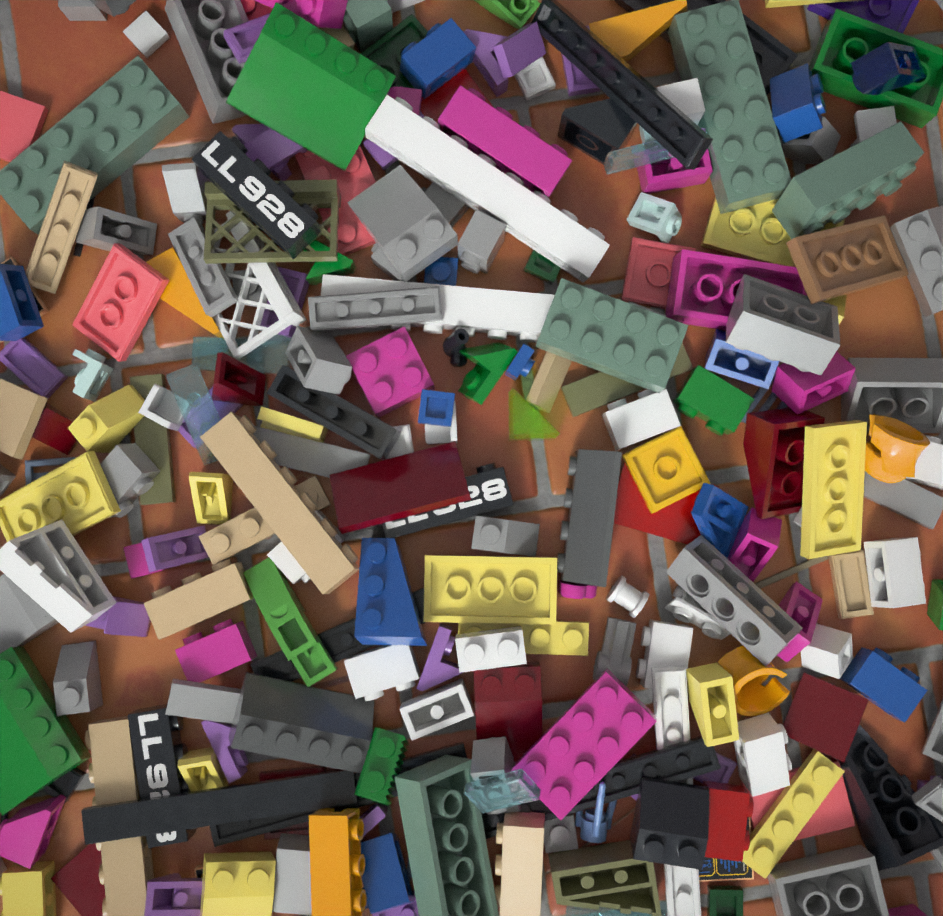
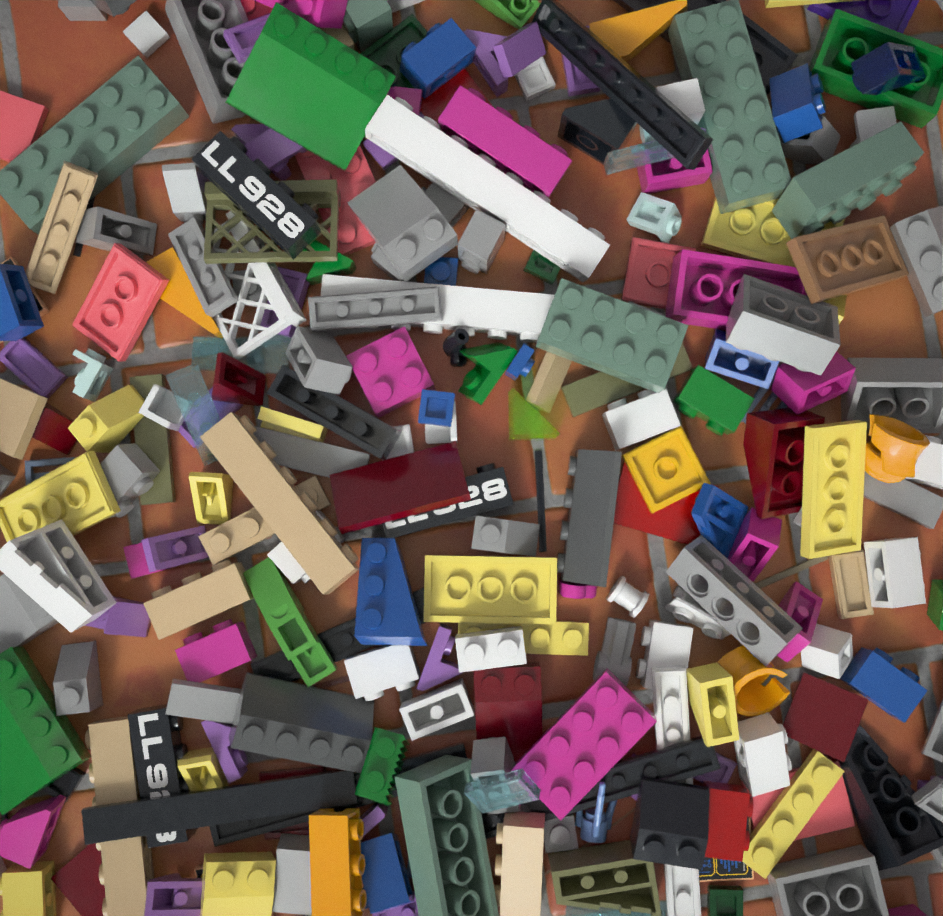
none -> black piece [535,451,547,552]

